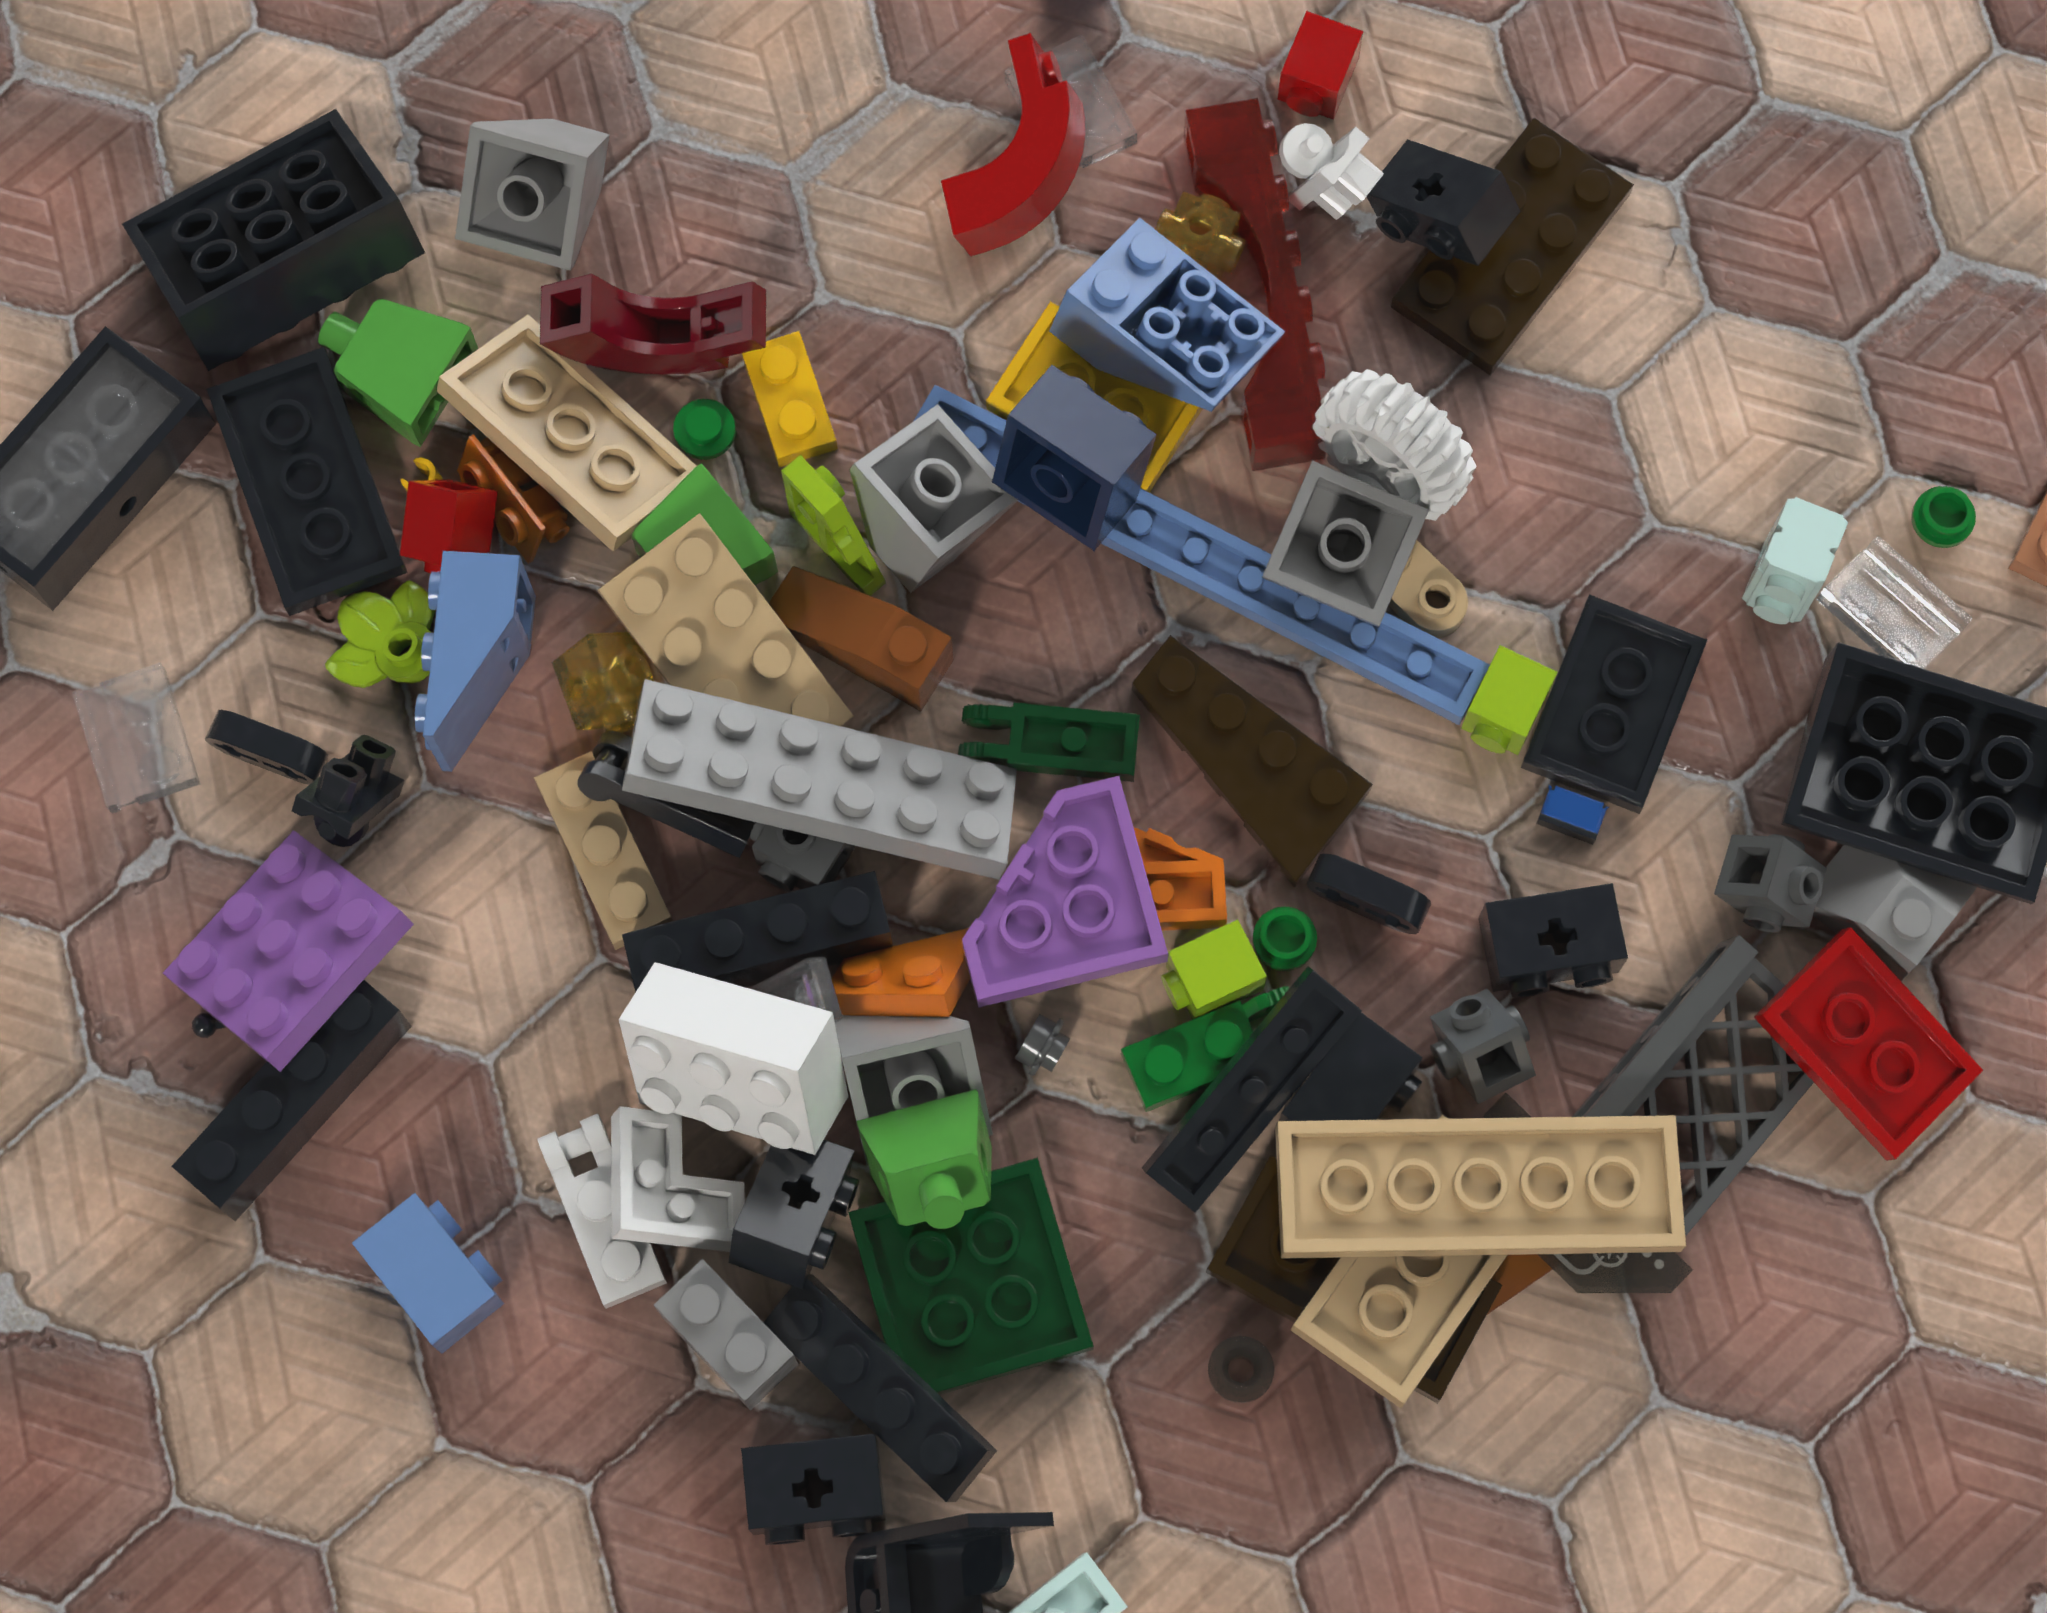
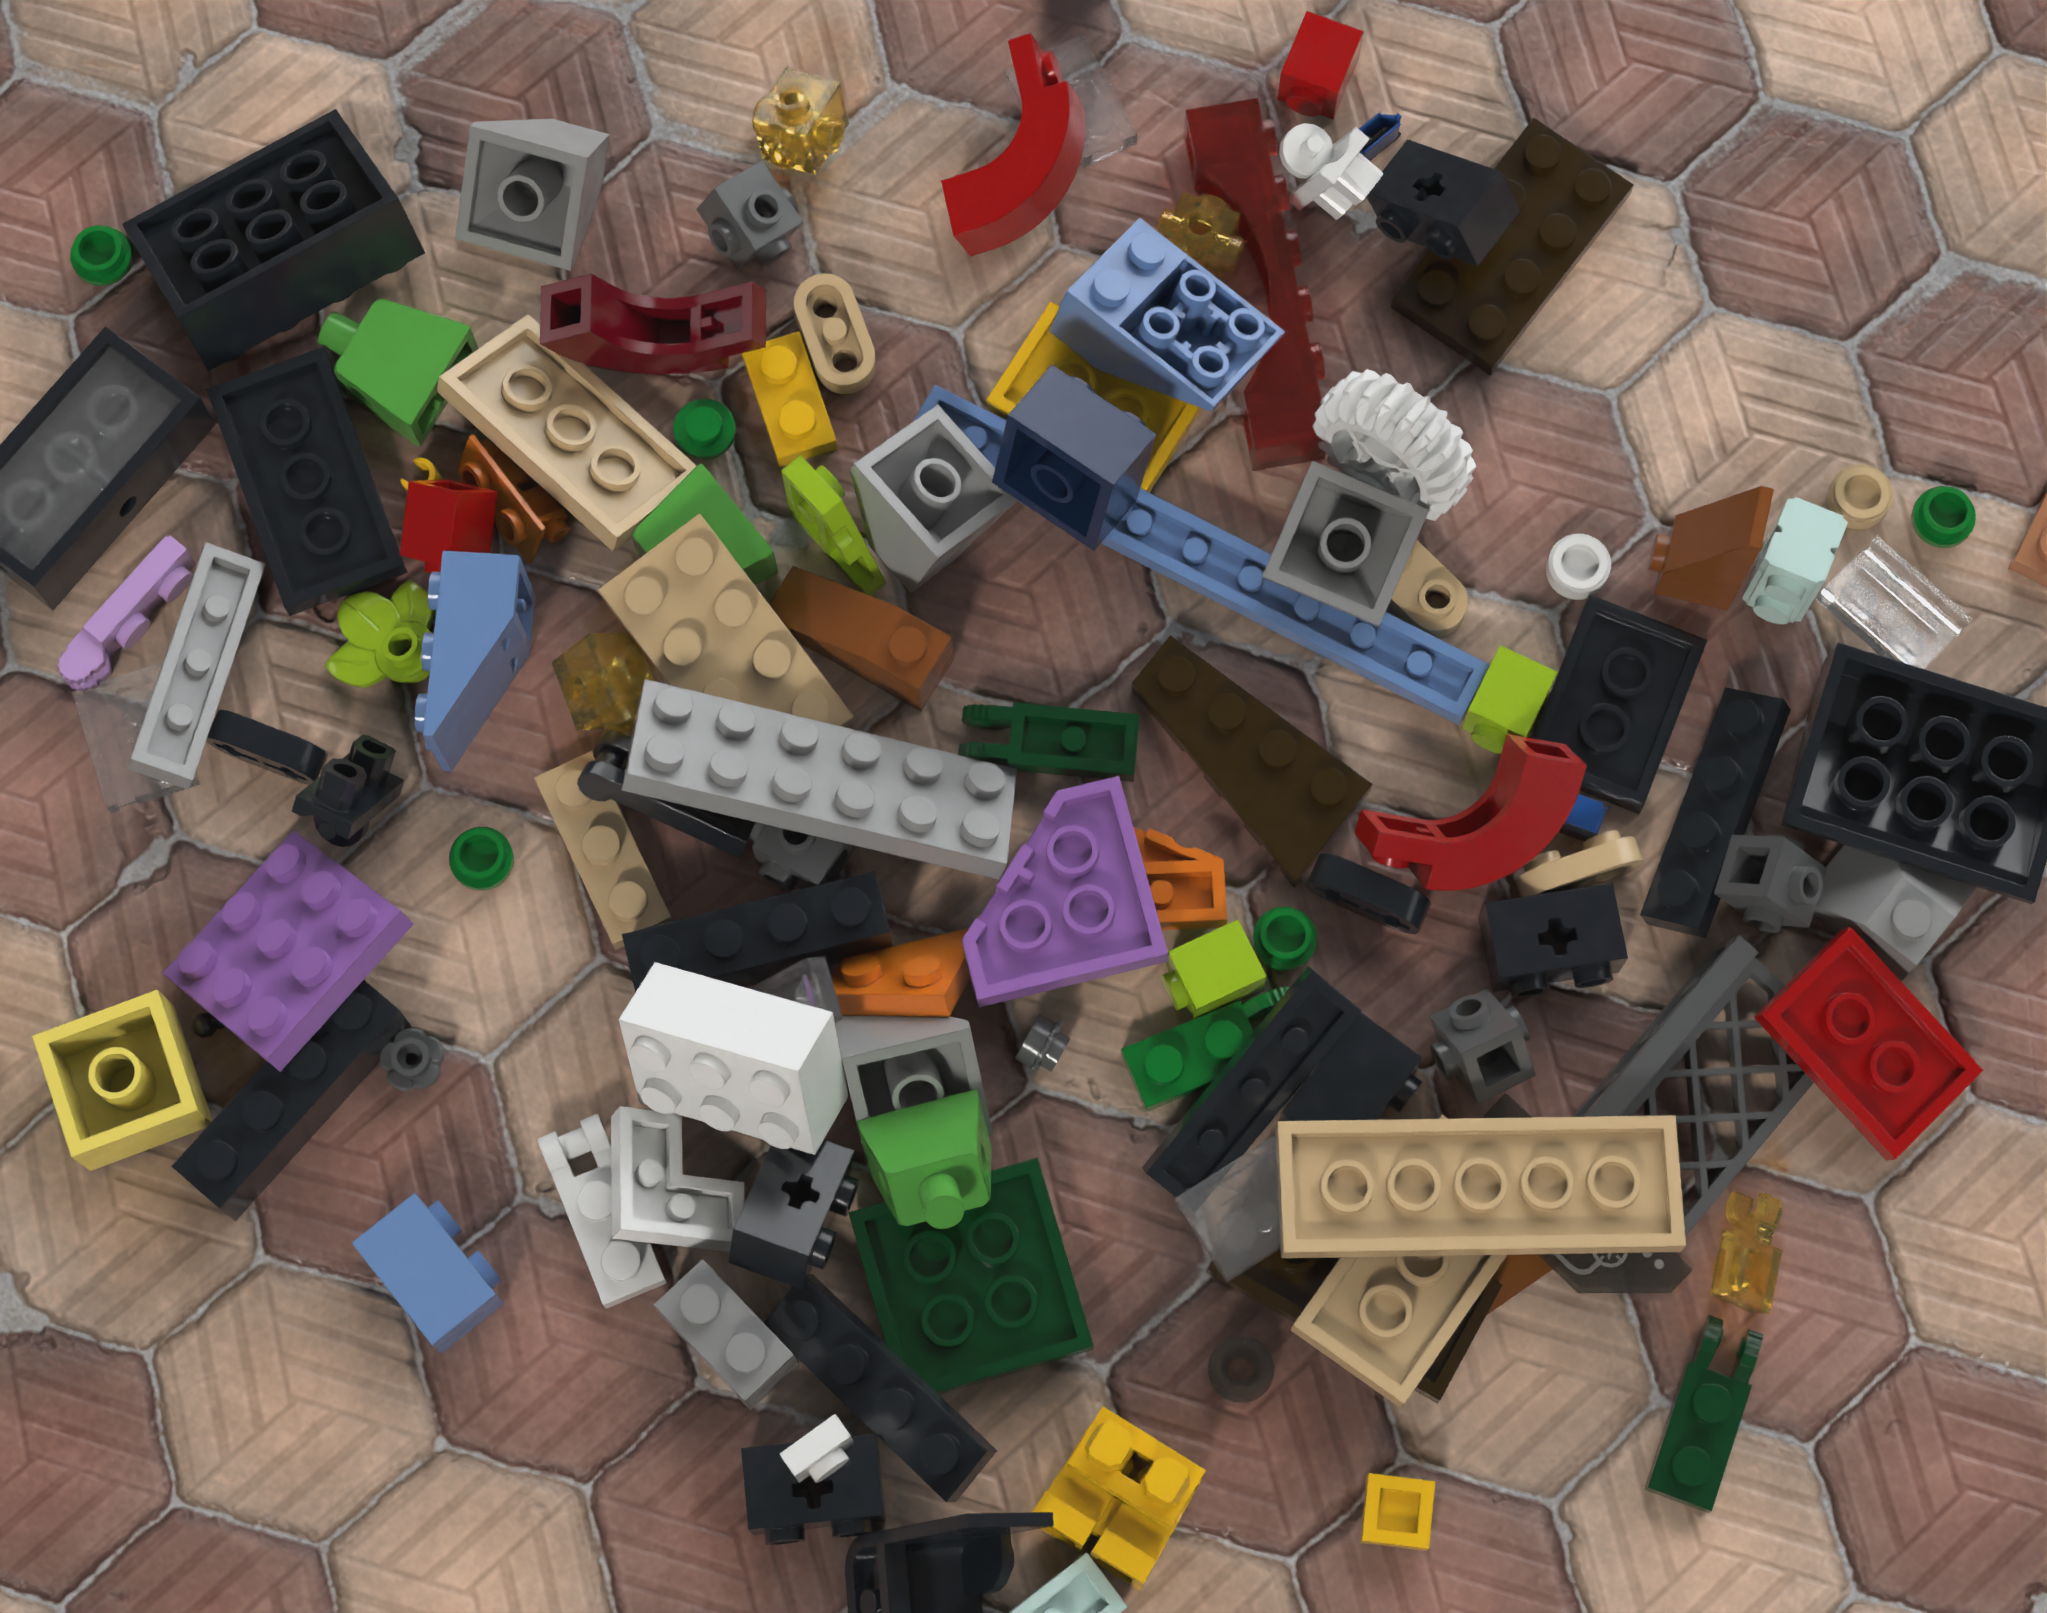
none -> light yellow brick [32,989,213,1171]
none -> lavender hinge [57,535,196,694]
none -> green plate [70,225,133,286]
none -> light grey plate [126,542,266,790]
none -> dark grey plate [380,1028,444,1091]
none -> green plate [449,827,514,891]
none -> dark grey brick [696,161,803,271]
none -> clear yellow brick [752,66,849,175]
none -> white plate [780,1414,854,1483]
none -> tan plate [794,273,876,394]
none -> yellow hips [1032,1406,1206,1591]
none -> clear plate [1174,1134,1281,1282]
none -> red arch [1354,734,1587,891]
none -> blue piece [1359,111,1402,161]
none -> yellow plate [1360,1473,1435,1551]
none -> tan plate [1515,830,1645,897]
none -> white tile [1546,534,1611,600]
none -> black plate [1640,687,1791,938]
none -> dark green hinge [1644,1315,1763,1513]
none -> dark orange slope [1648,486,1774,611]
none -> clear yellow plate [1710,1191,1783,1314]
none -> tan tile [1826,464,1893,530]

